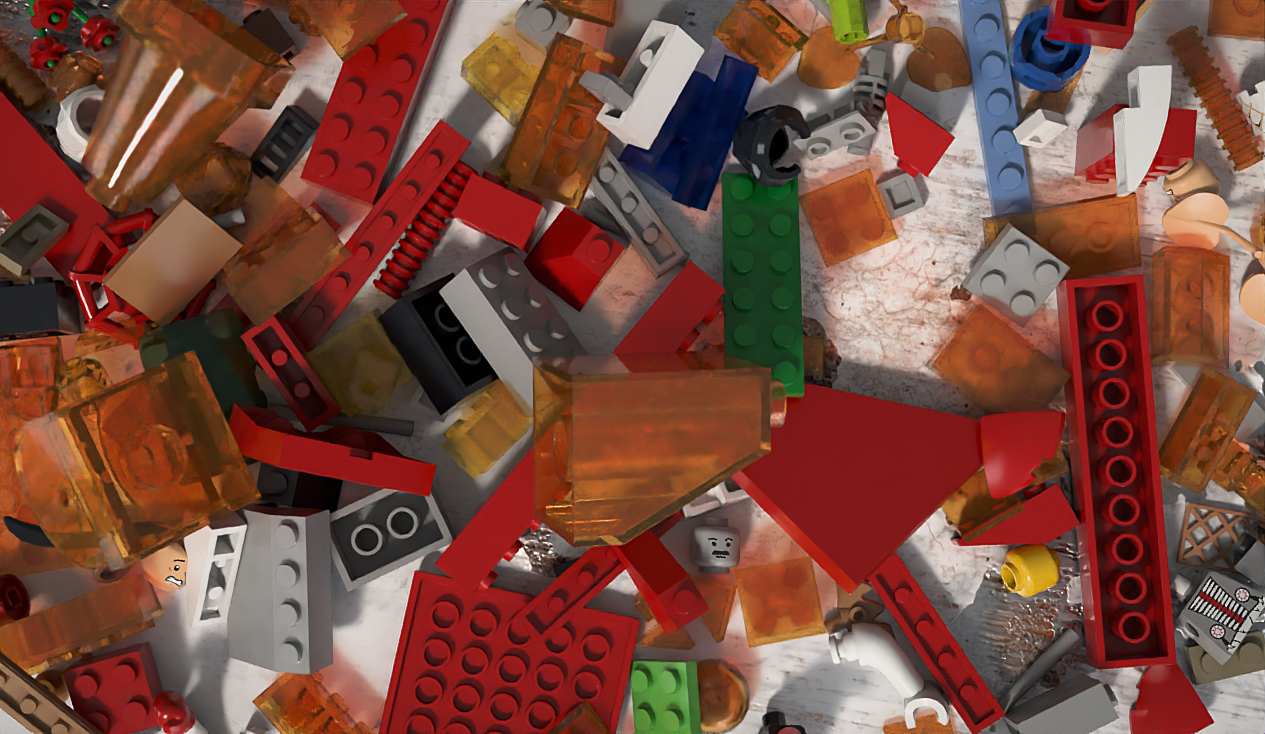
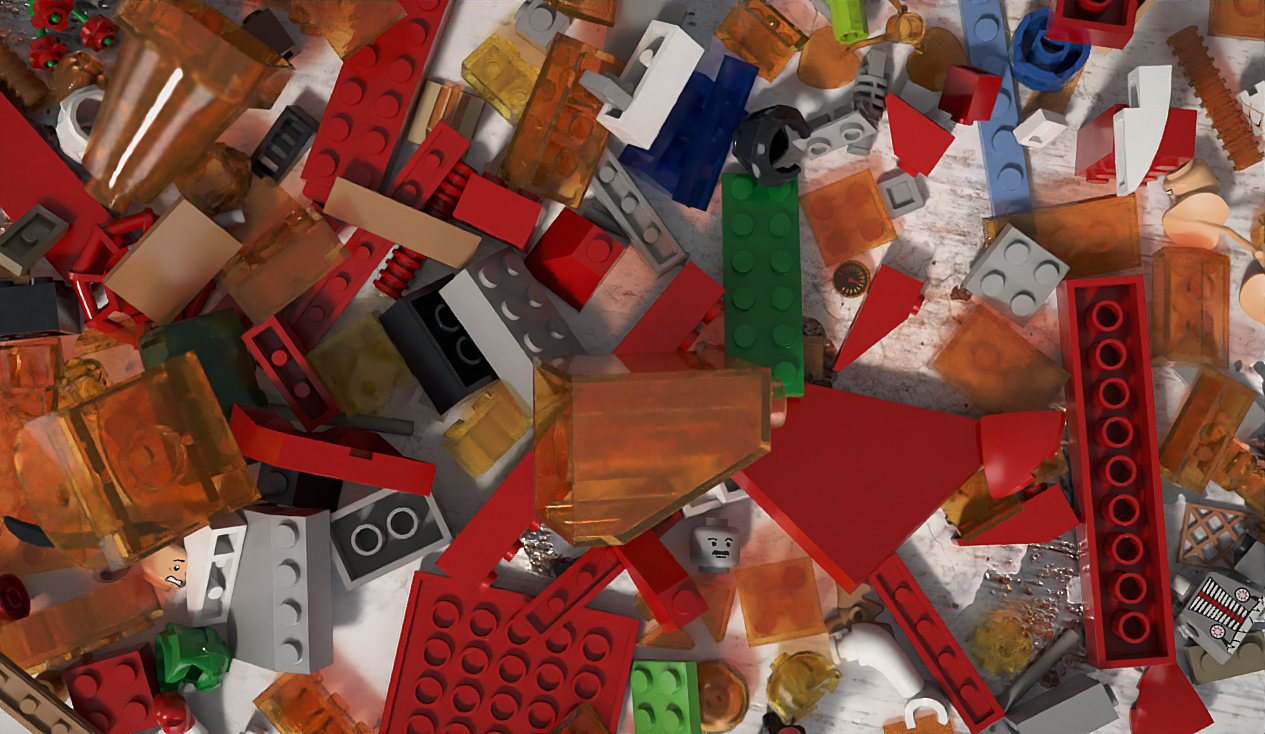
yellow head [1000,543,1061,597] -> none
none -> green helmet [155,622,232,693]
none -> red tile [302,181,331,206]
none -> medium nougat tile [322,175,482,271]
none -> piece [406,79,487,162]
none -> clear yellow cylinder [765,650,843,725]
none -> red slope [830,264,925,373]
none -> clear orange tile [831,260,871,299]
none -> red brick [938,64,1003,126]
none -> clear yellow brick [971,618,1031,677]

